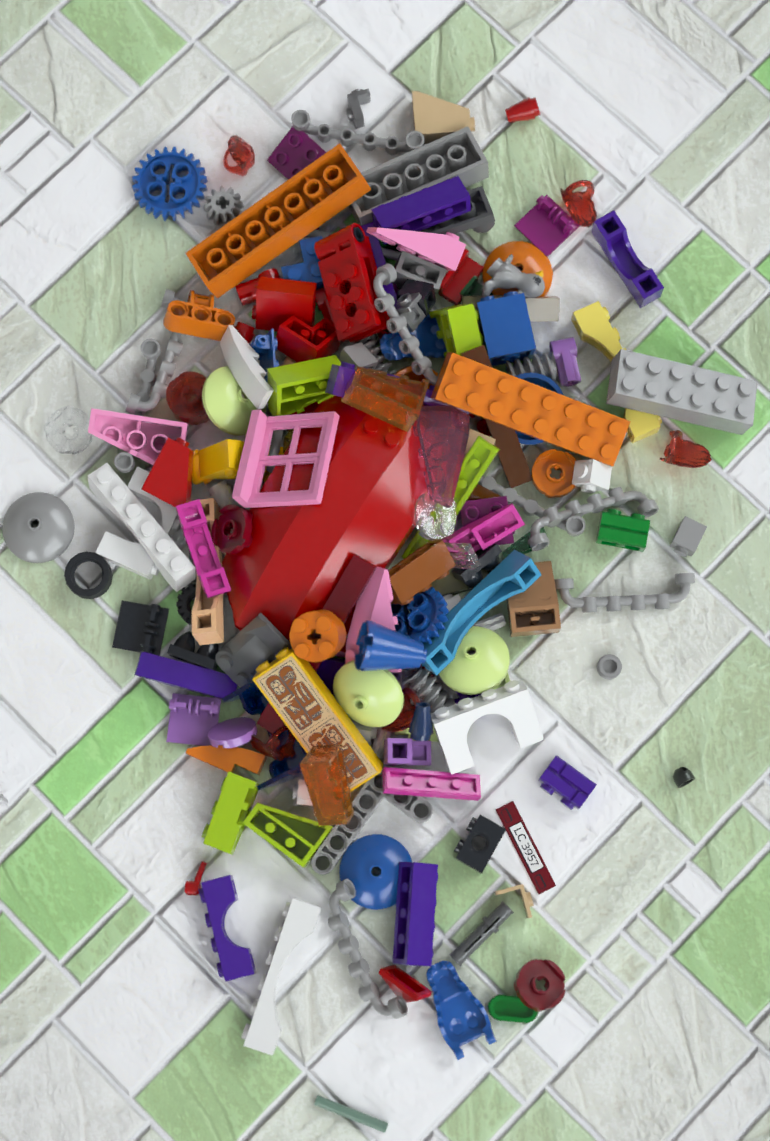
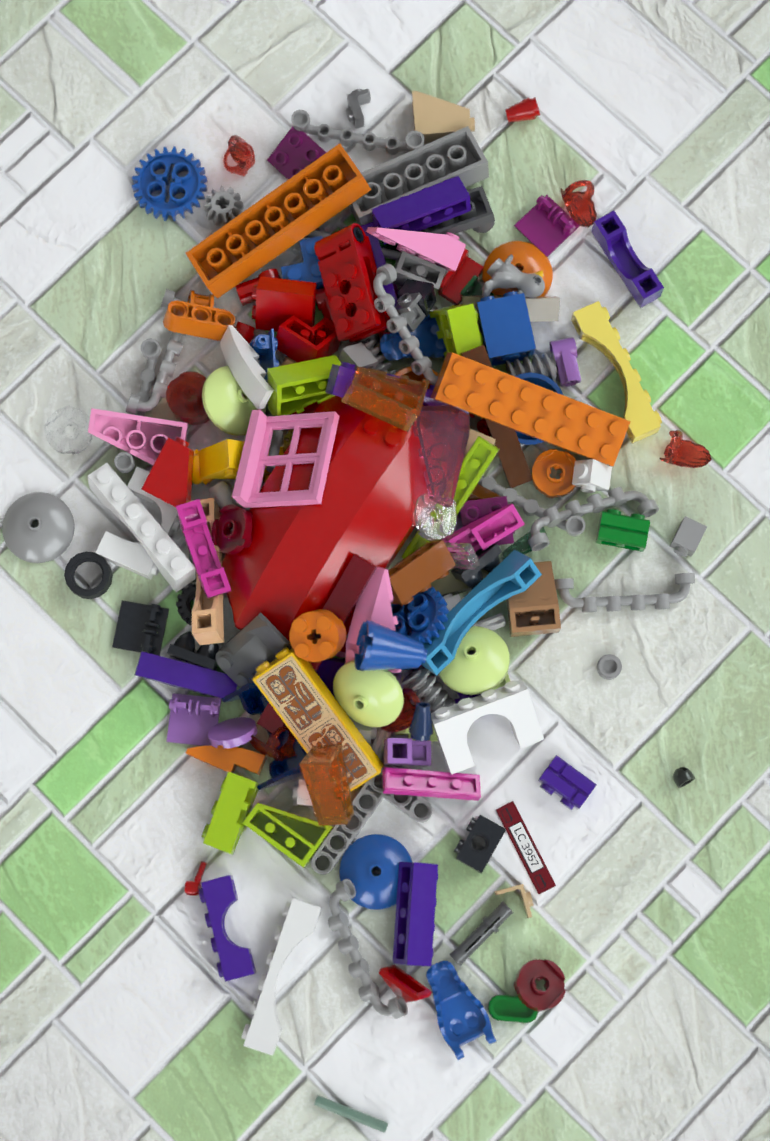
light grey brick [606,349,758,435] -> none

